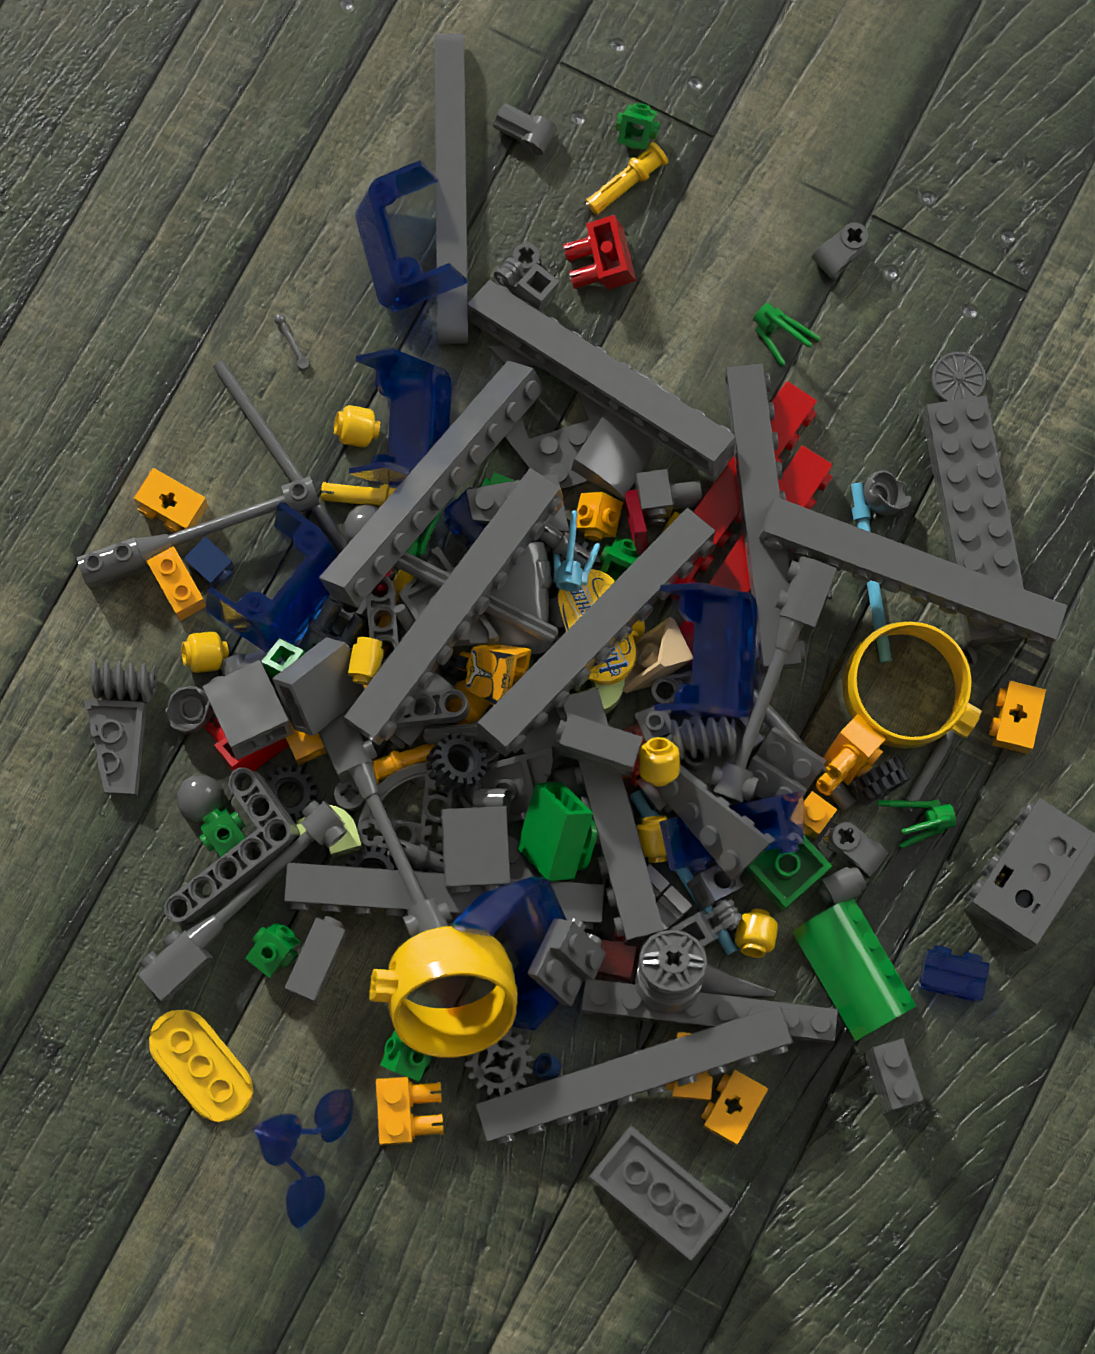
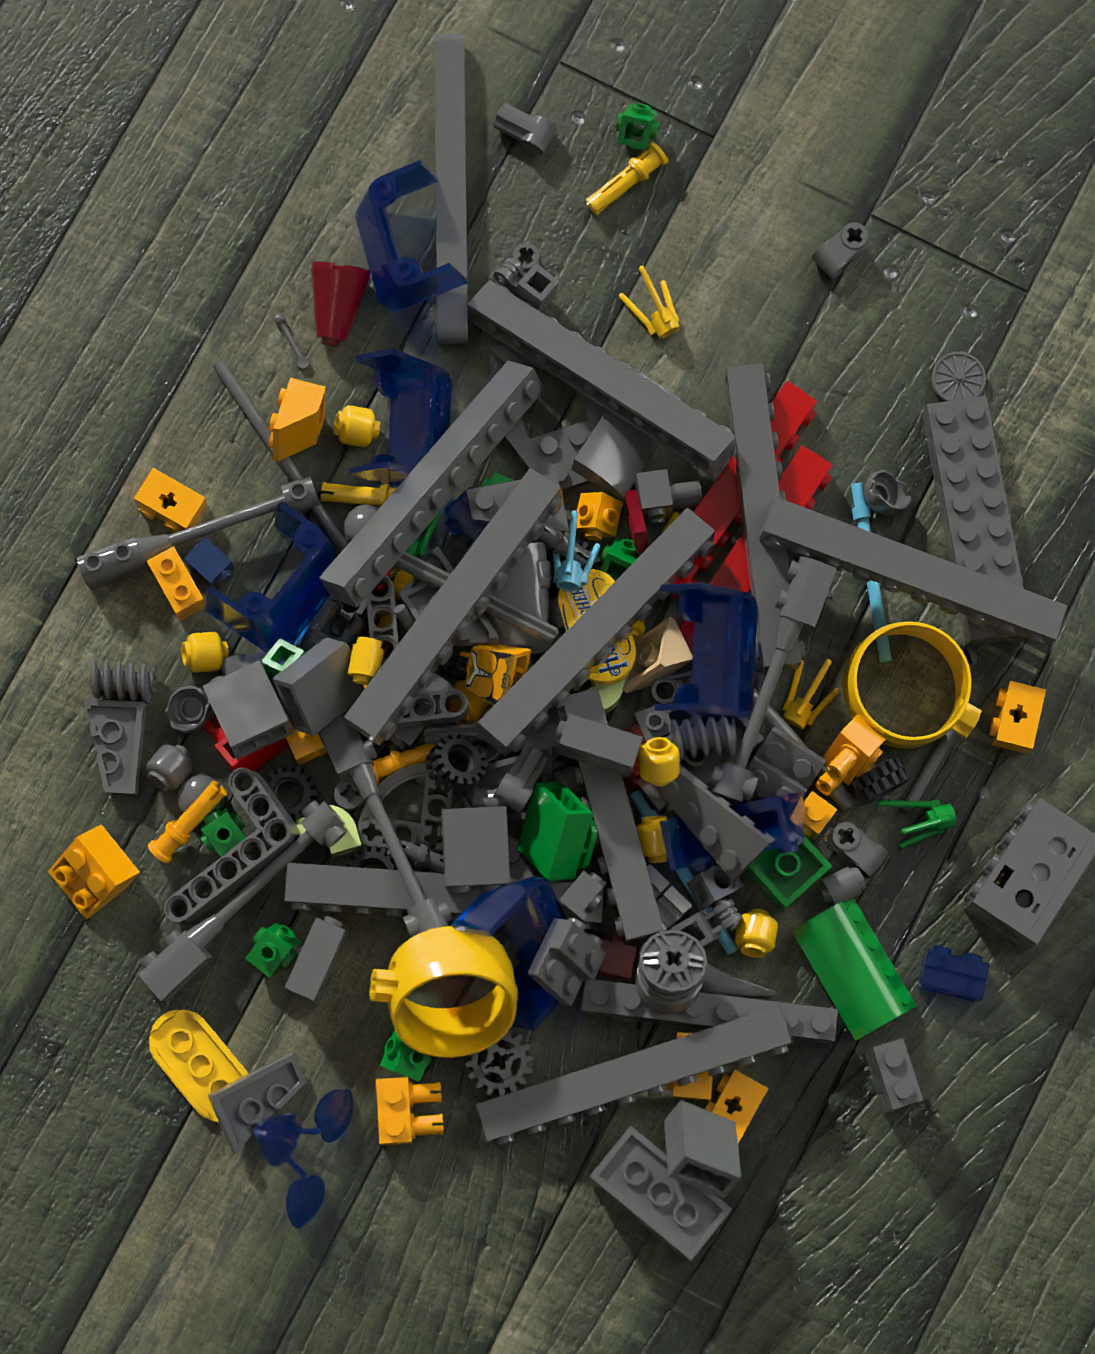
dark blue hinge [534,1053,562,1080] -> none
red brick [563,215,636,290] -> none
green plant [753,302,821,366] -> none
none -> light orange slope [48,824,140,919]
none -> dark grey head [146,745,193,791]
none -> light orange pin [148,780,227,863]
none -> dark grey wing [207,1052,307,1154]
none -> light orange slope [269,378,326,462]
none -> dark red cone [311,261,371,347]
none -> dark grey piece [493,745,549,813]
none -> dark grey brick [557,871,606,922]
none -> yellow plant [619,266,680,339]
none -> dark grey brick [664,1100,741,1198]
none -> yellow plant [782,659,839,729]

